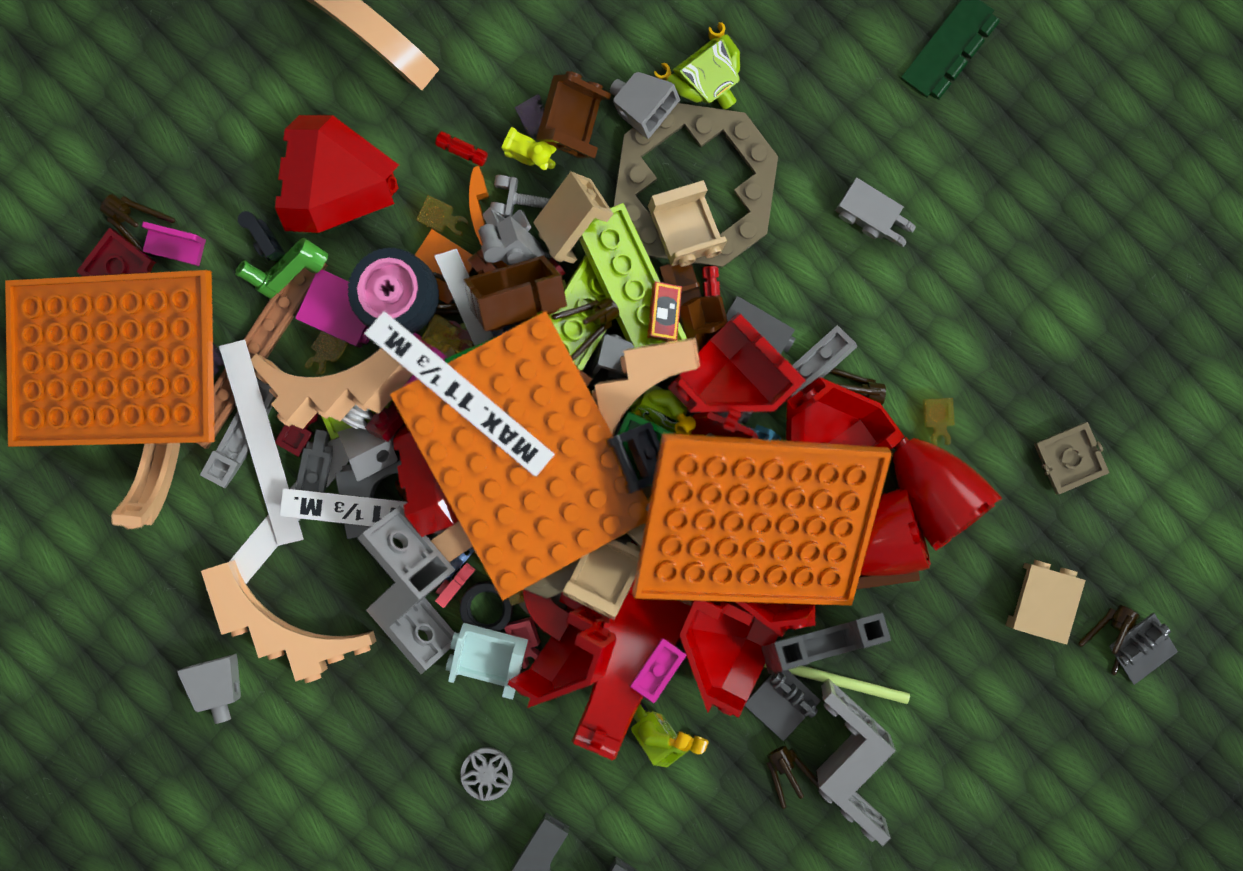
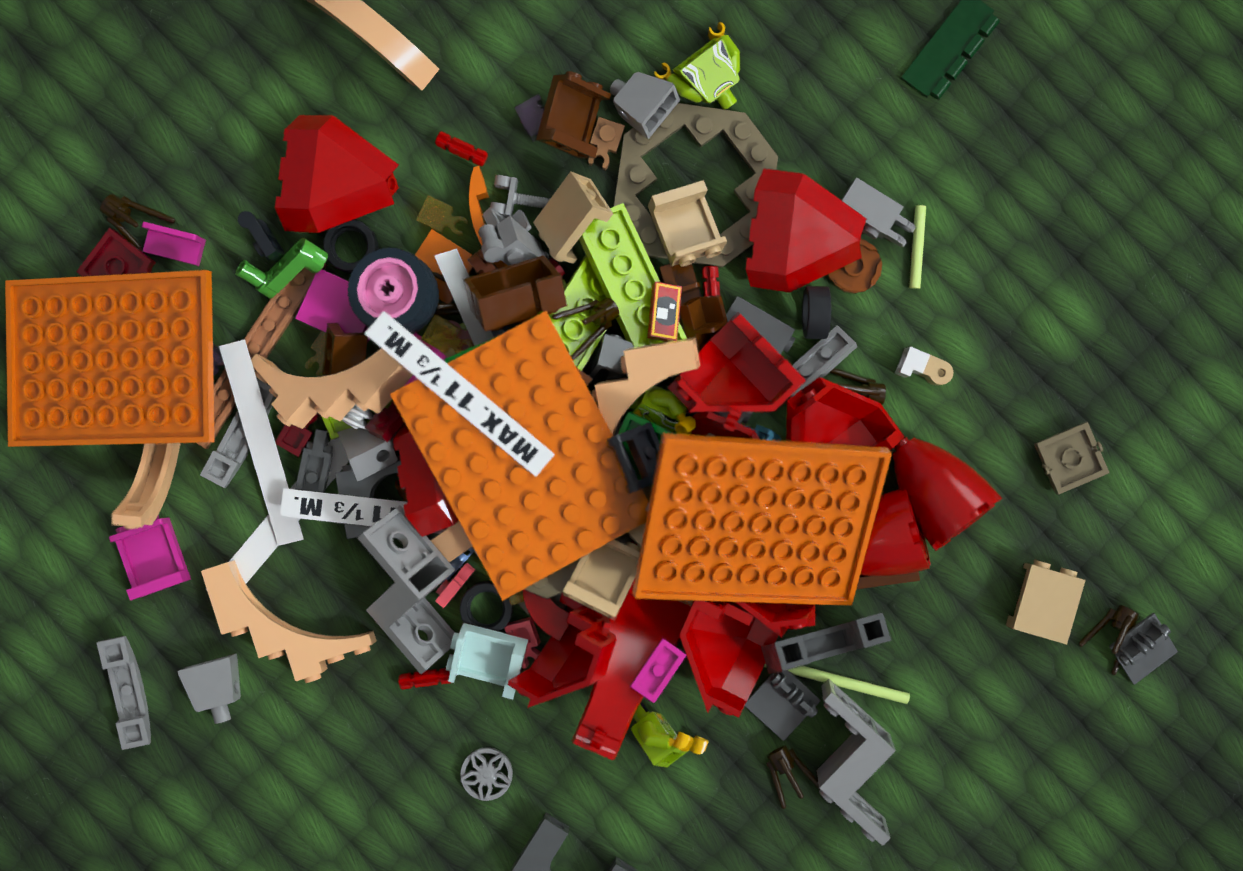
neon yellow animal [501,127,557,170] -> none
clear yellow plate [923,398,955,446] -> none
none -> light grey slope [96,636,151,750]
none -> dark pink panel [109,515,191,600]
none -> reddish brown panel [322,323,368,376]
none -> black tyre [323,220,379,274]
none -> red axle [398,668,451,690]
none -> medium nougat plate [589,117,625,170]
none -> red panel [746,169,867,293]
none -> black tyre [802,286,831,339]
none -> dark orange tile [828,239,882,294]
none -> leg [895,347,954,386]
none -> yellowish green bar [909,205,926,289]

